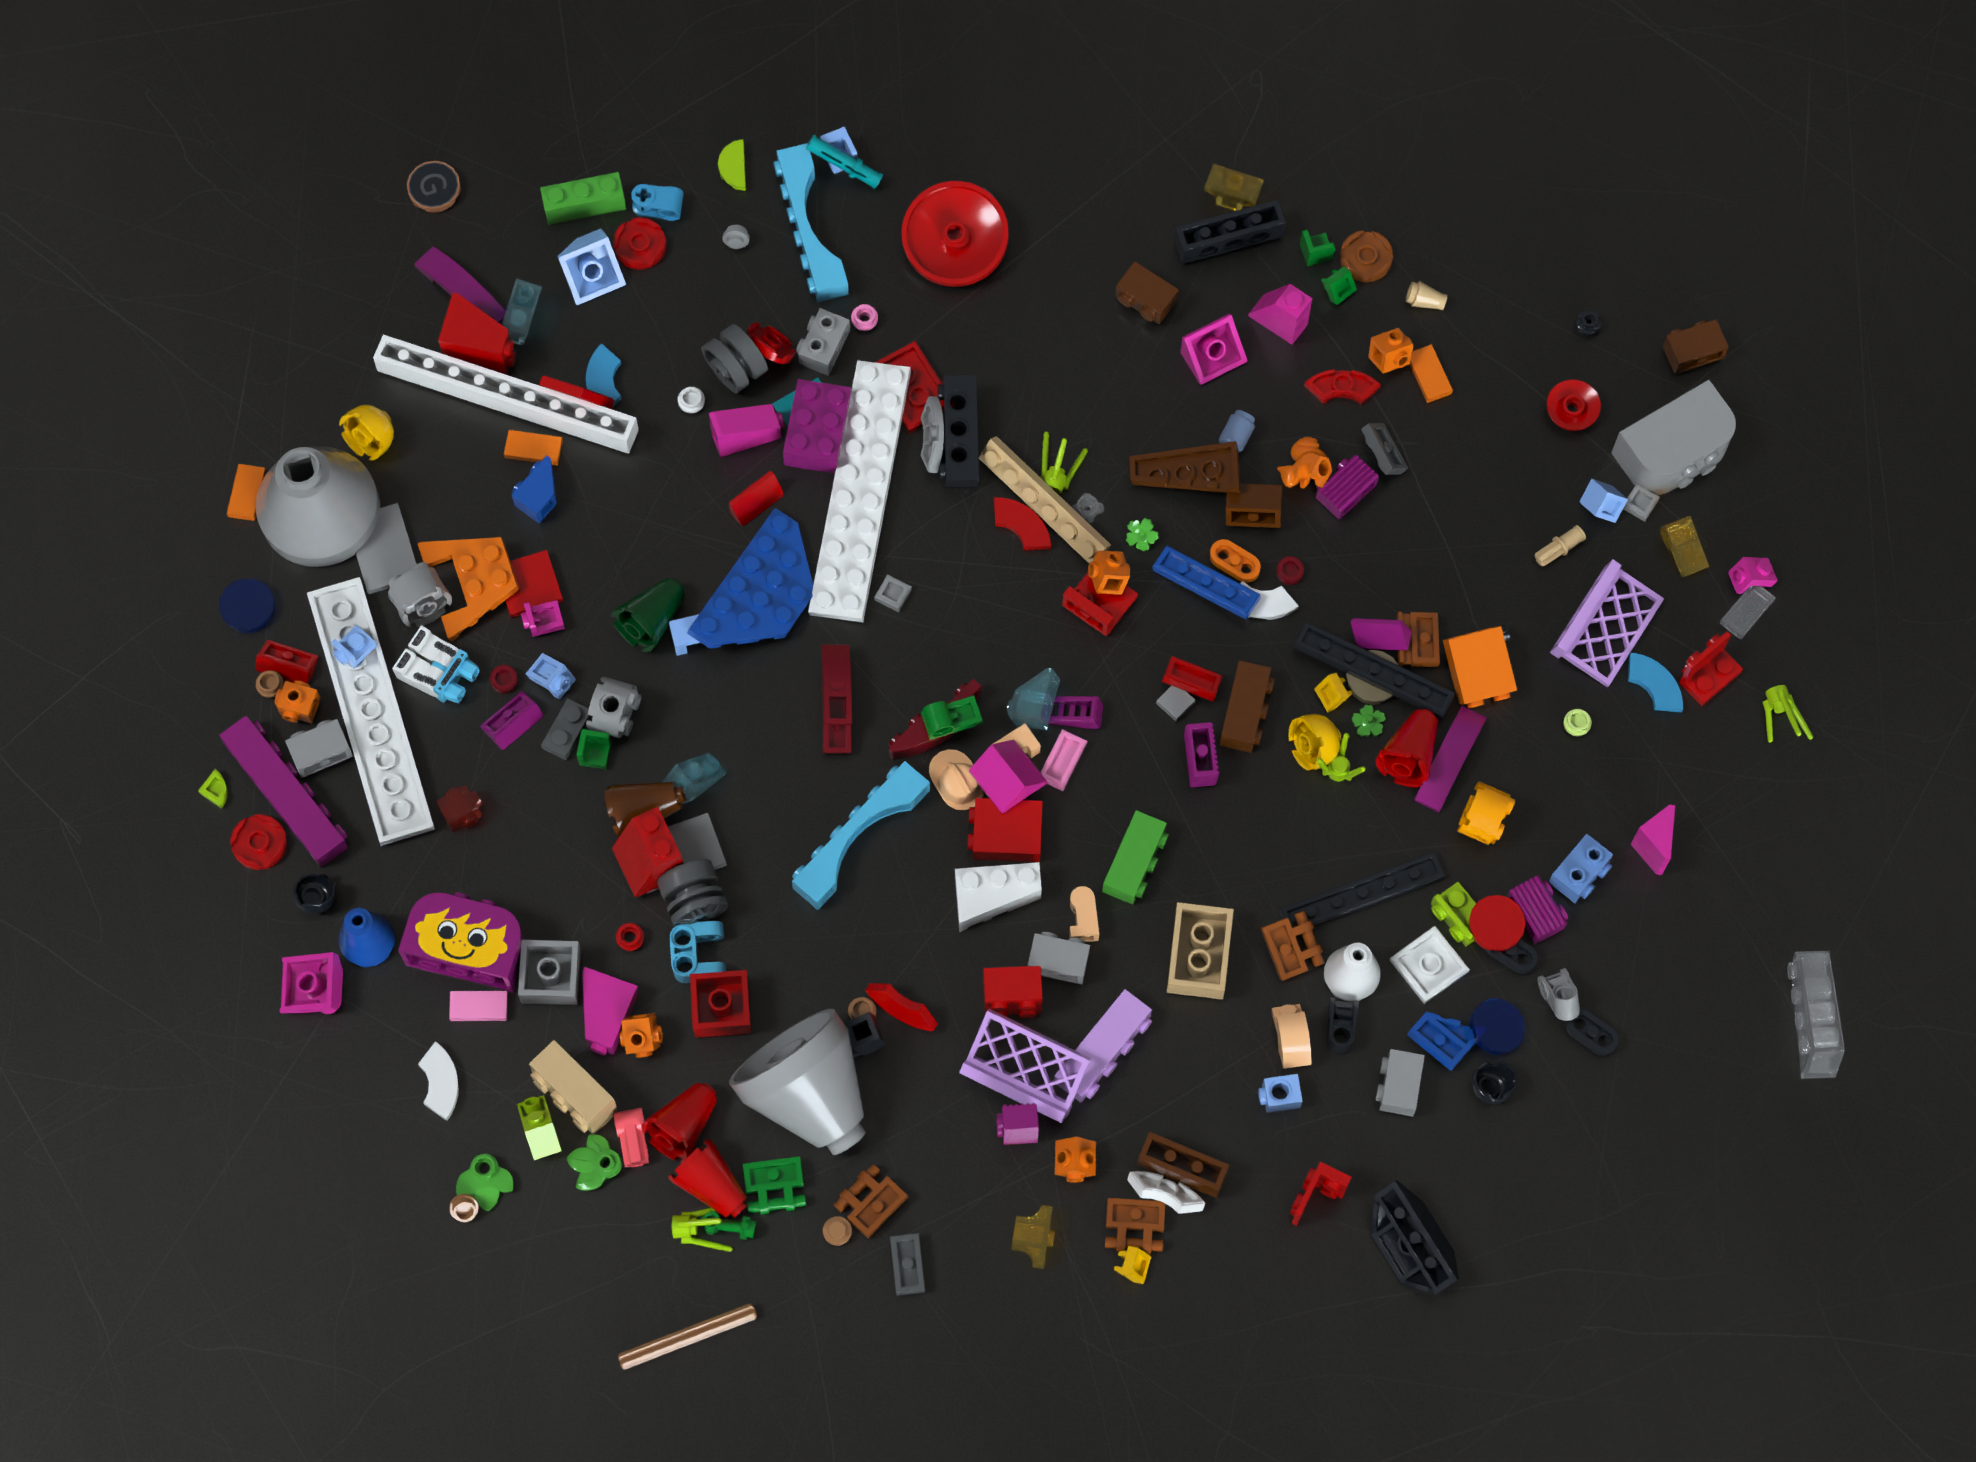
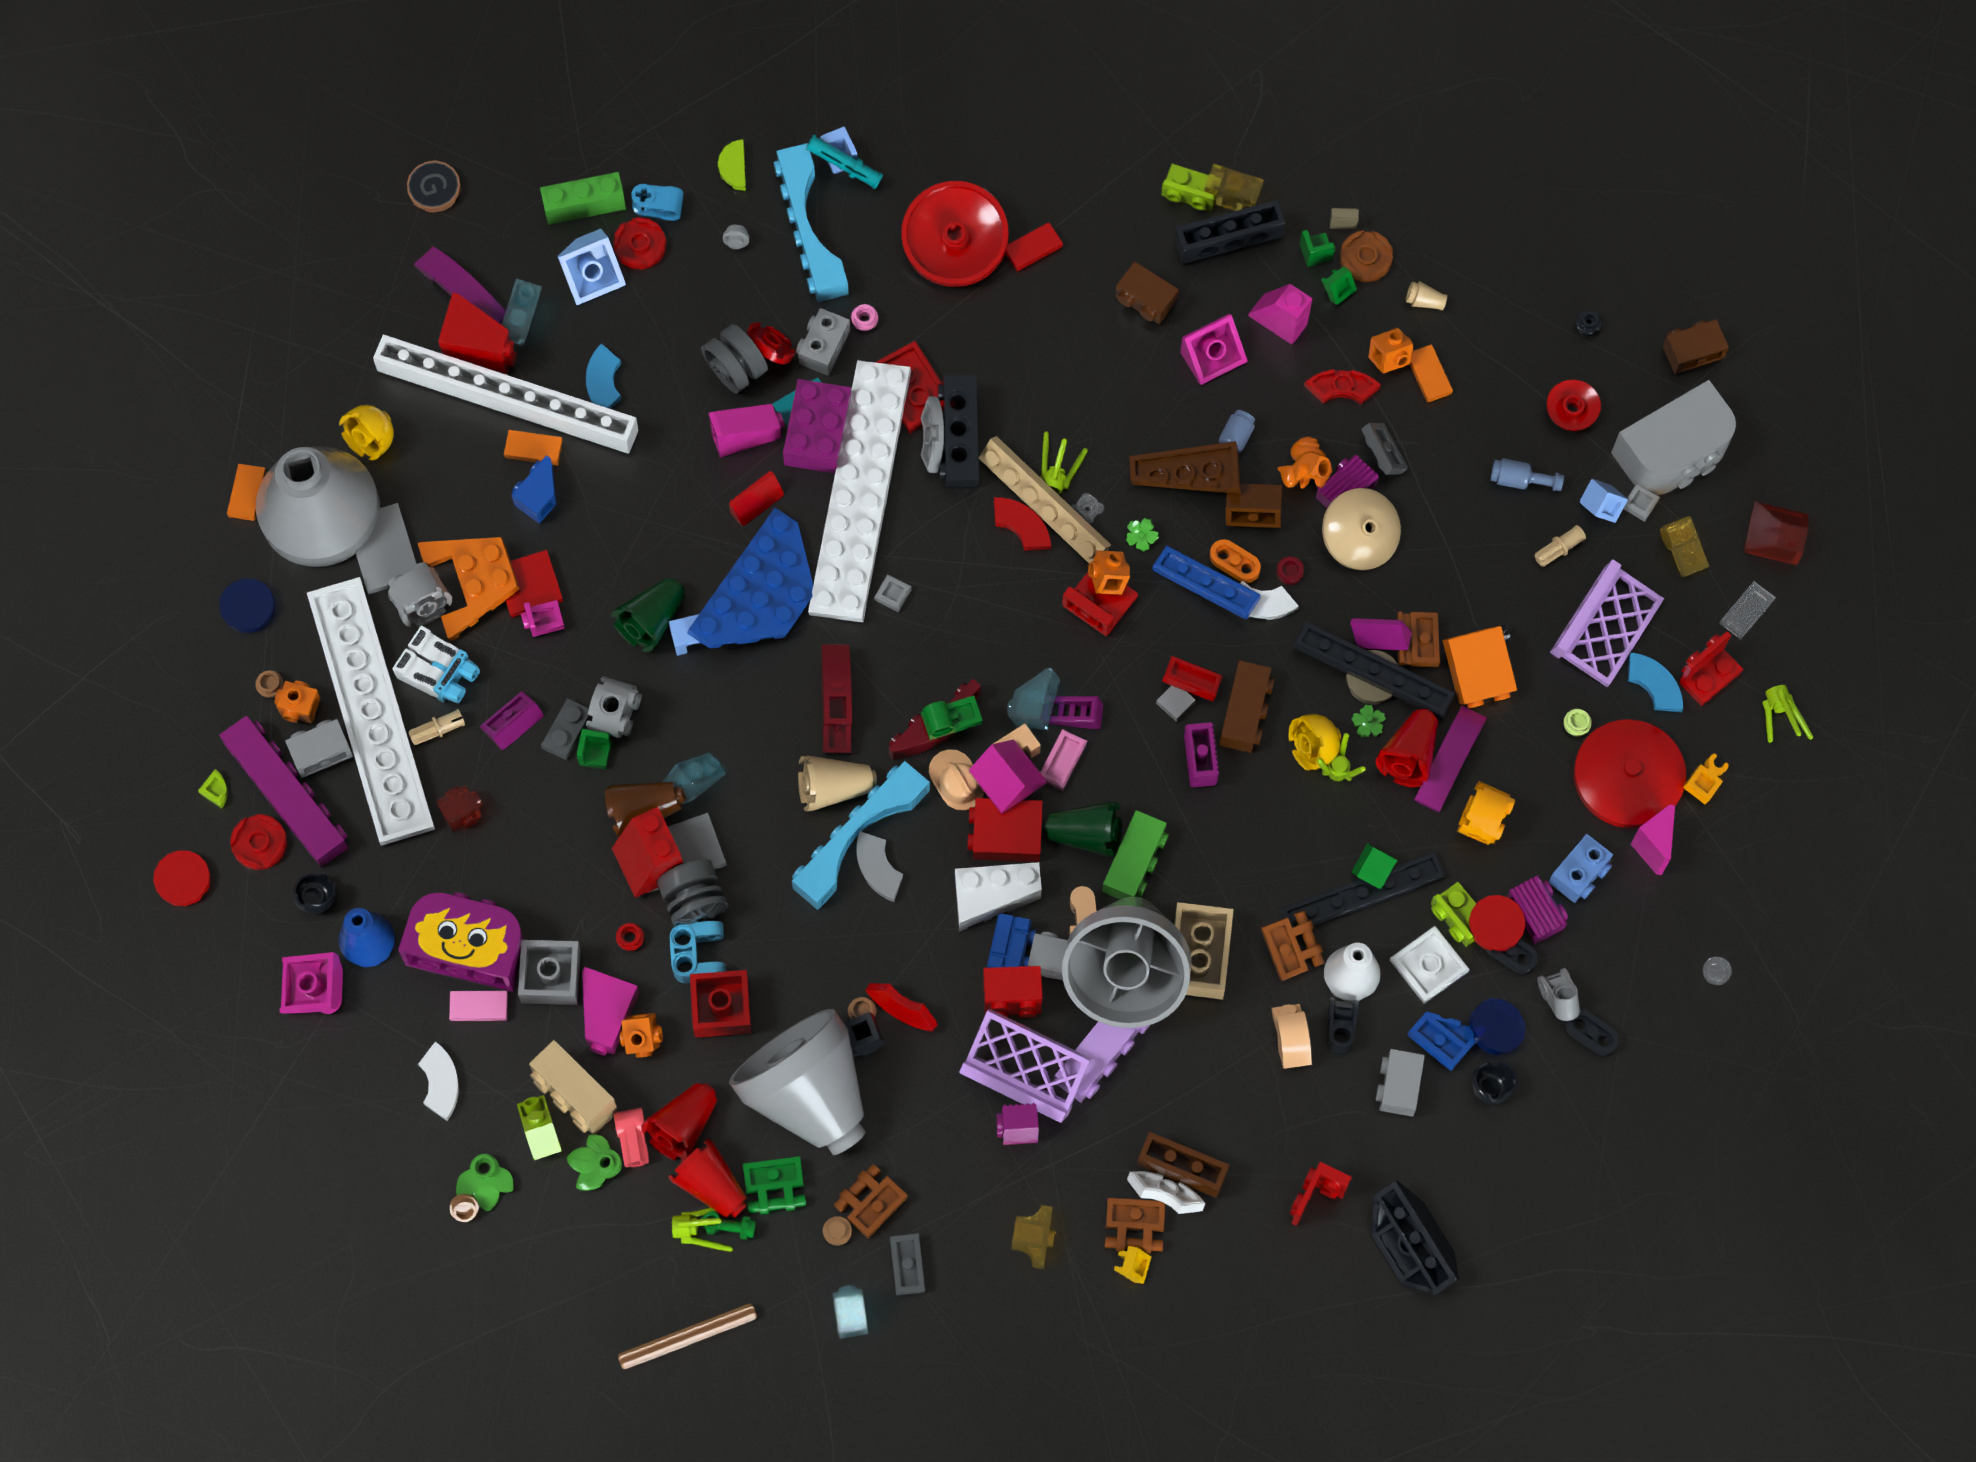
red slope [256,640,319,684] -> none
light blue bracket [331,625,377,668] -> none
dark red tile [490,665,518,694] -> none
light blue bracket [526,653,576,700] -> none
red tile [539,376,615,409] -> none
white plate [678,387,705,413] -> none
orange brick [1055,1137,1096,1183] -> none
light blue brick [1258,1074,1303,1113] -> none
yellow tile [1314,673,1352,712] -> none
dark pink bracket [1728,557,1778,594] -> none
clear wedge [1787,951,1845,1079] -> none
none -> red tile [153,850,211,906]
none -> tan axle [409,709,465,745]
none -> tan cone [798,755,877,811]
none -> clear light blue slope [833,1286,868,1338]
none -> light grey tile [857,831,903,902]
none -> blue brick [987,913,1036,968]
none -> red tile [1005,222,1063,272]
none -> dark green cone [1043,802,1122,858]
none -> light grey cone [1062,897,1191,1028]
none -> lime bracket [1161,164,1222,211]
none -> tan dish [1322,488,1401,570]
none -> dark tan tile [1330,208,1358,229]
none -> green panel [1352,843,1397,889]
none -> sand blue piece [1490,458,1564,491]
none -> red dish [1574,719,1686,828]
none -> light orange plate [1683,753,1729,804]
none -> clear plate [1703,957,1732,985]
none -> clear red slope [1744,501,1808,565]

